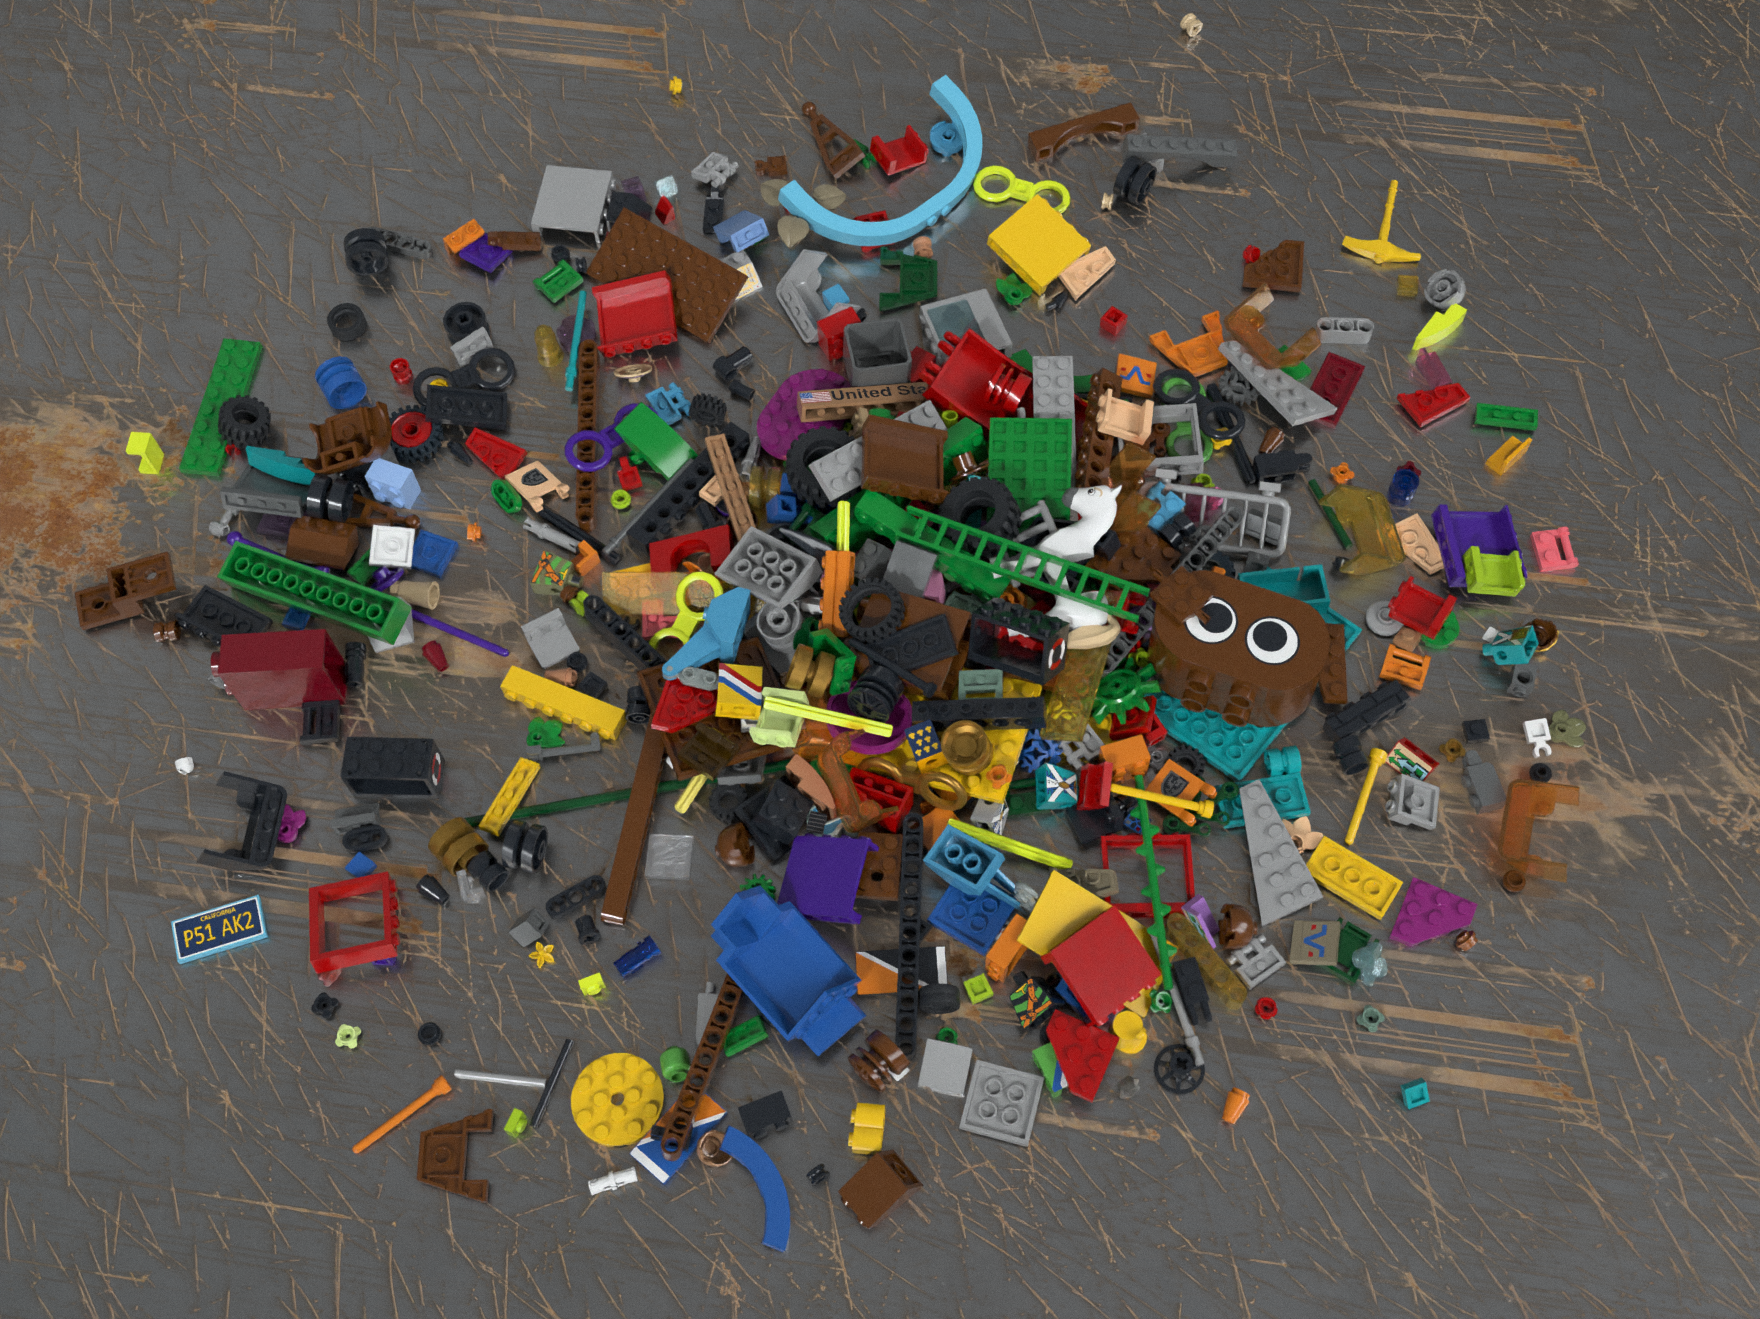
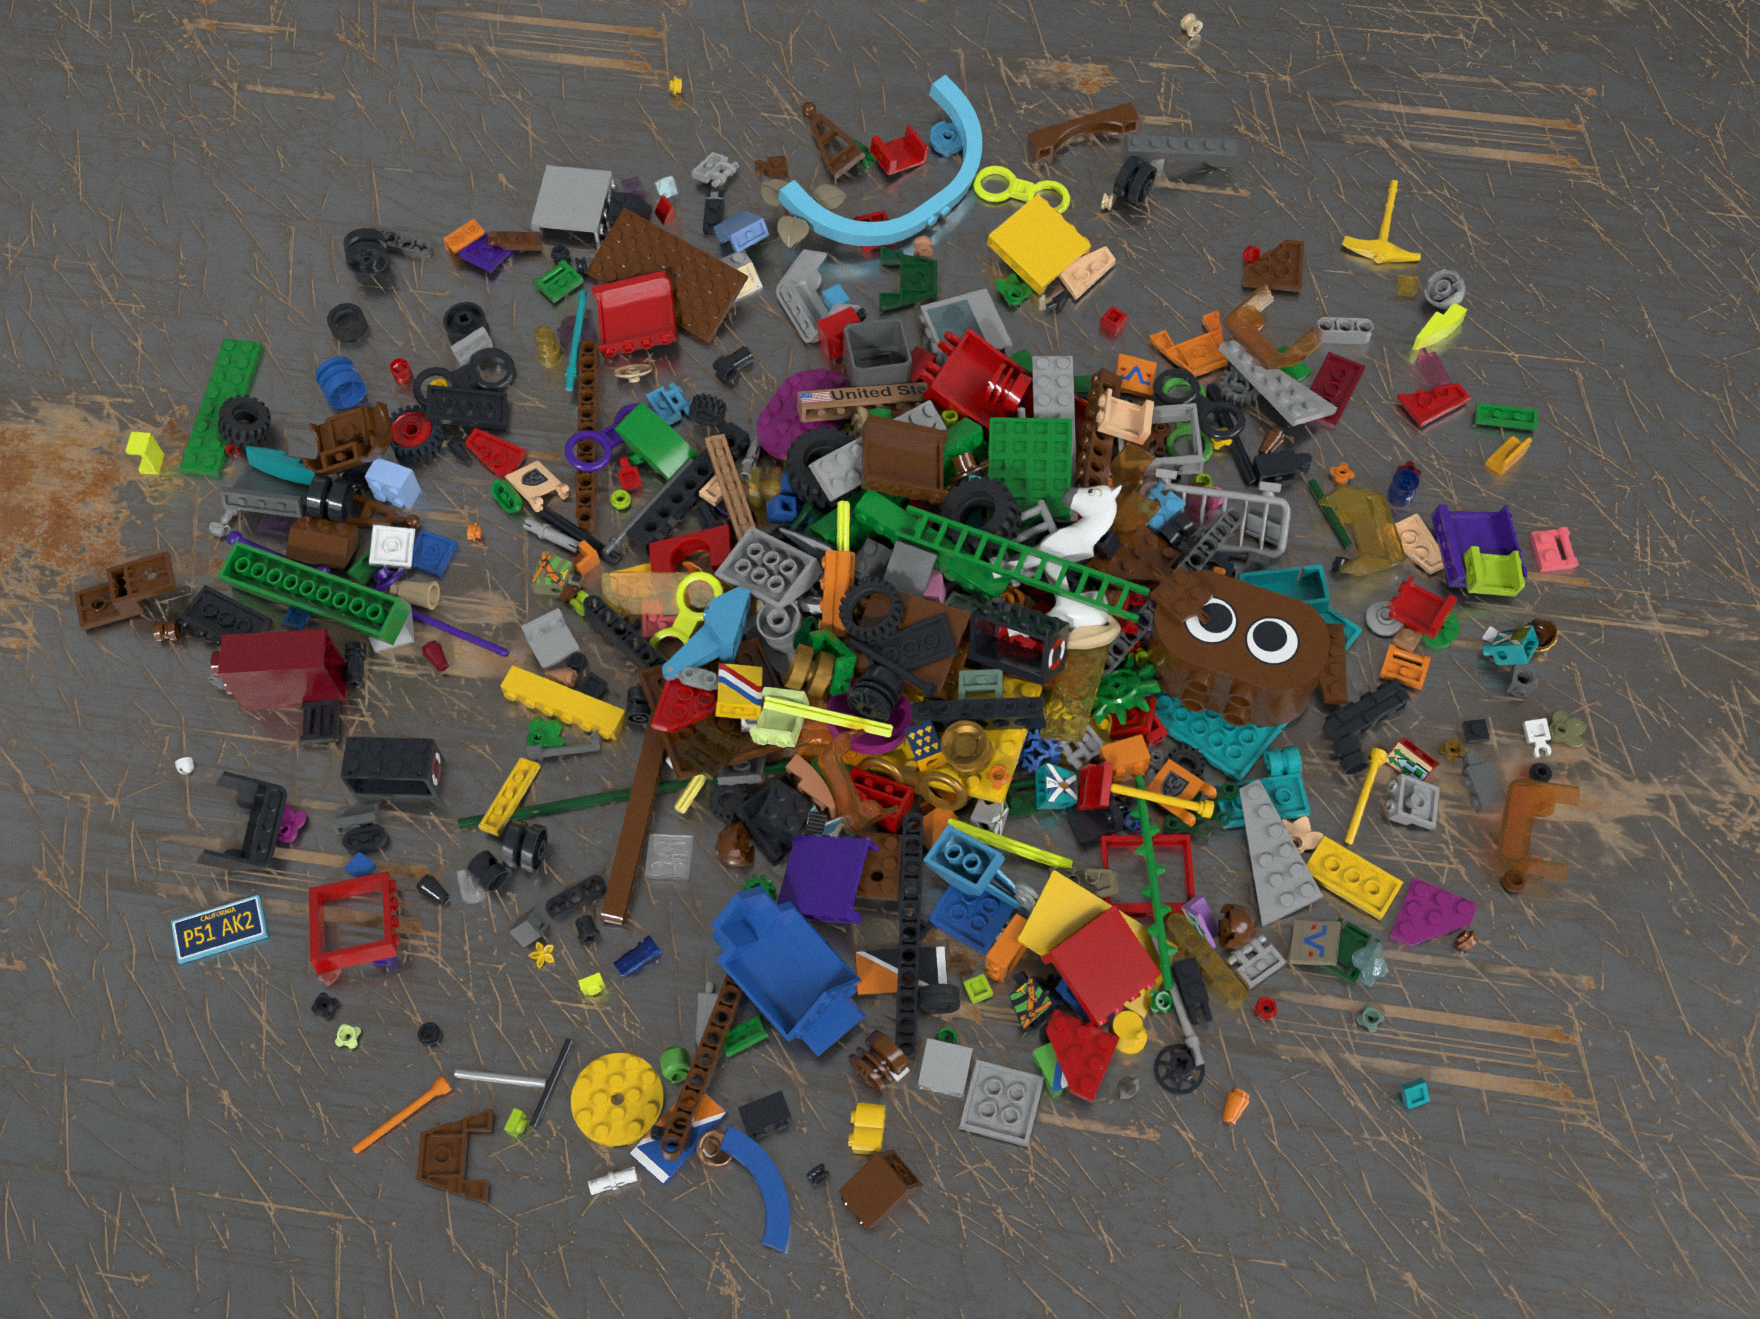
pearl gold wheel [428,817,489,877] -> none
black pin [729,380,755,401] -> none

